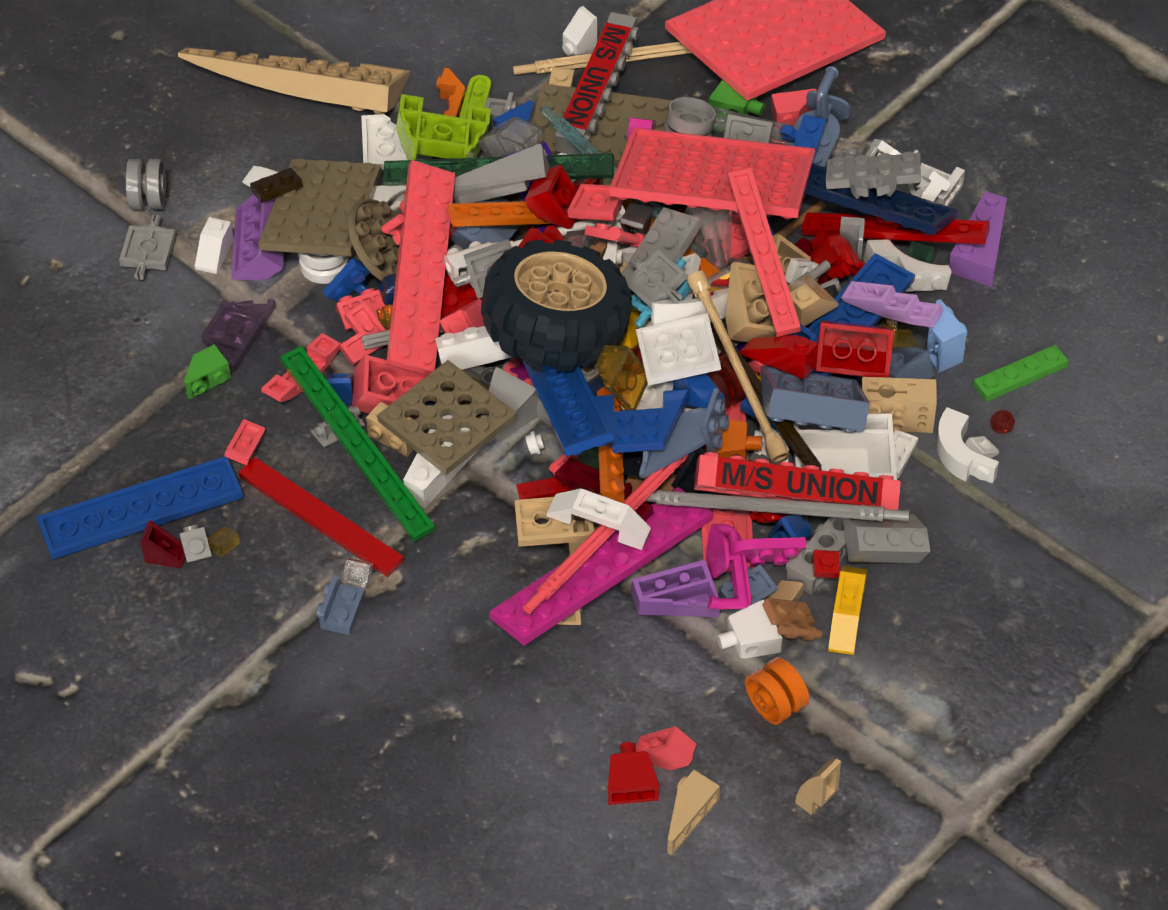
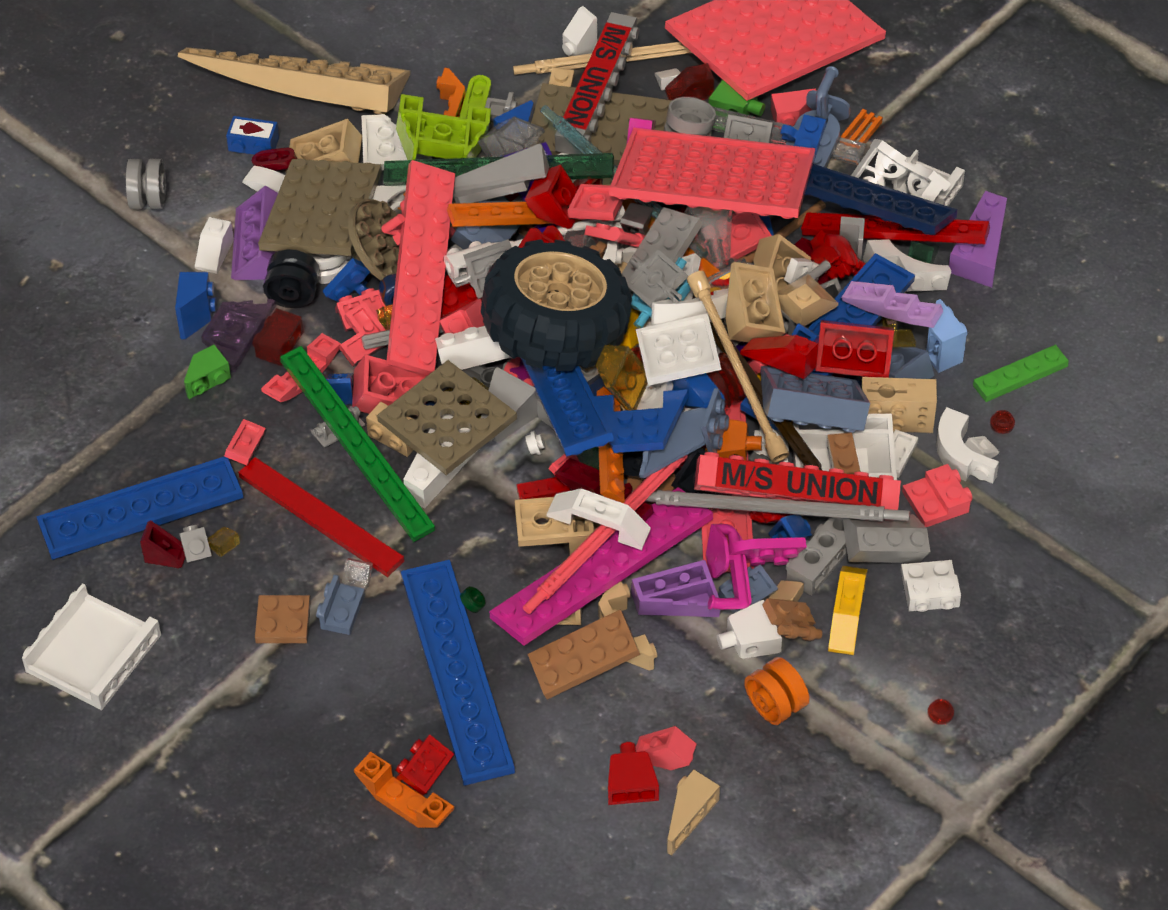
light grey plate [119,214,176,280] -> none
dark brown plate [250,168,303,203] -> none
coral plate [728,168,801,337] -> none
tan slope [795,759,841,815] -> none
red plate [812,550,840,578] -> none
light grey plate [826,152,921,199] -> none
none -> white panel [22,583,161,710]
none -> blue slope [175,272,217,339]
none -> blue brick [226,116,279,155]
none -> dark red plate [251,147,297,170]
none -> clear red brick [253,308,304,366]
none -> medium nougat plate [255,595,310,643]
none -> black wheel [263,249,320,309]
none -> tan slope [285,119,362,172]
none -> orange slope [354,751,454,828]
none -> red bracket [395,734,454,796]
none -> blue plate [401,560,515,786]
none -> dark green tile [460,586,486,613]
none -> medium nougat plate [528,609,641,699]
none -> tan slope [598,581,657,670]
none -> white slope [655,68,683,90]
none -> clear red slope [665,63,714,100]
none -> medium nougat plate [827,432,861,475]
none -> orange tile [840,109,883,151]
none -> white plate [901,560,961,612]
none -> coral plate [902,464,972,527]
none -> clear red plate [927,699,954,725]

